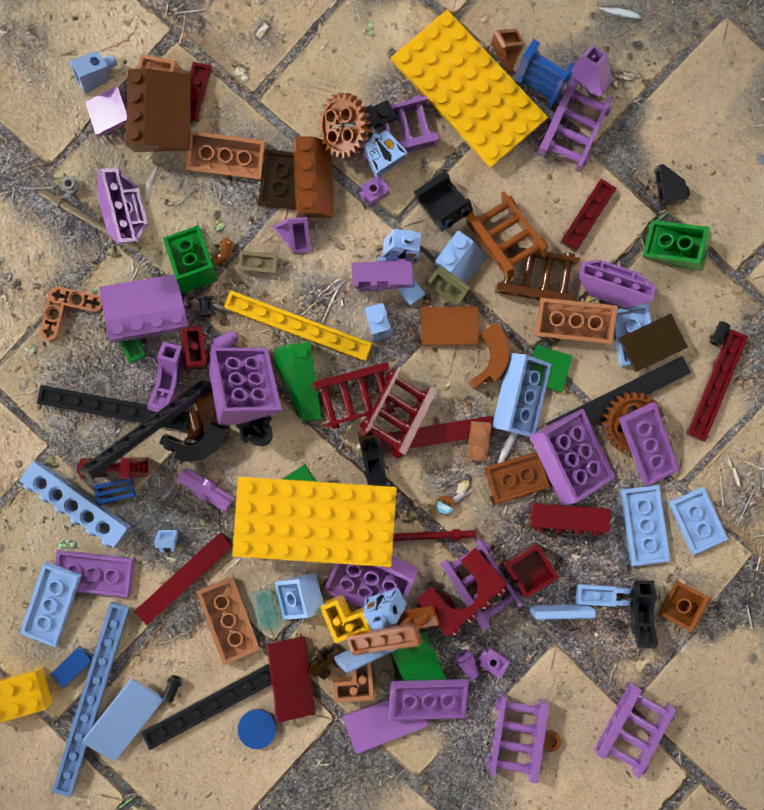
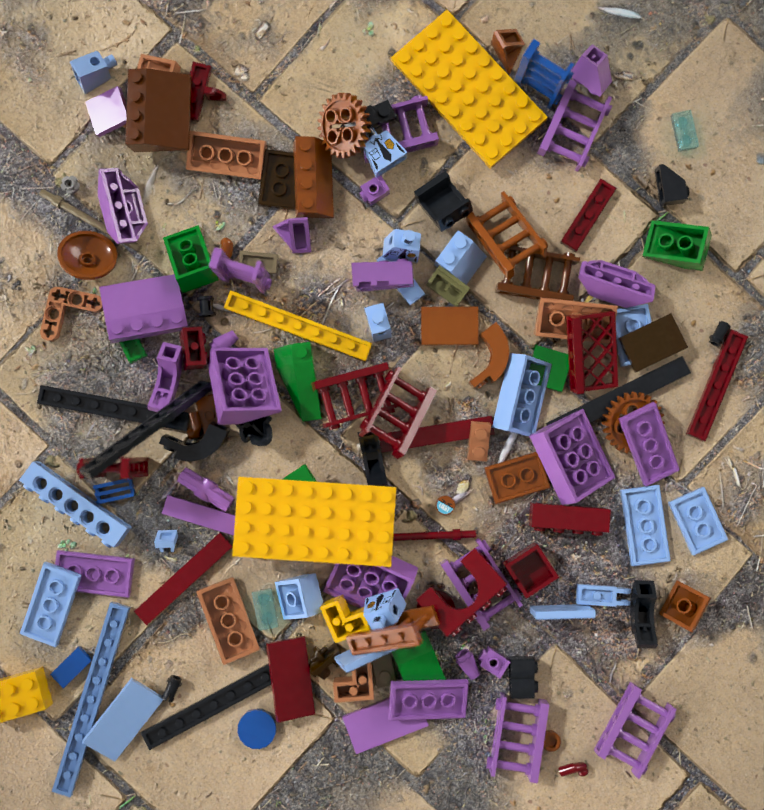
none -> dark orange dish [57,231,117,280]
none -> medium lavender tile [162,495,235,535]
none -> dark red tile [204,86,226,101]
none -> medium lavender fence [209,247,272,294]
none -> black brick [509,656,538,699]
none -> dark red arm [559,762,589,777]
none -> dark red fence [566,311,618,394]
none -> clear light blue plate [670,110,699,152]

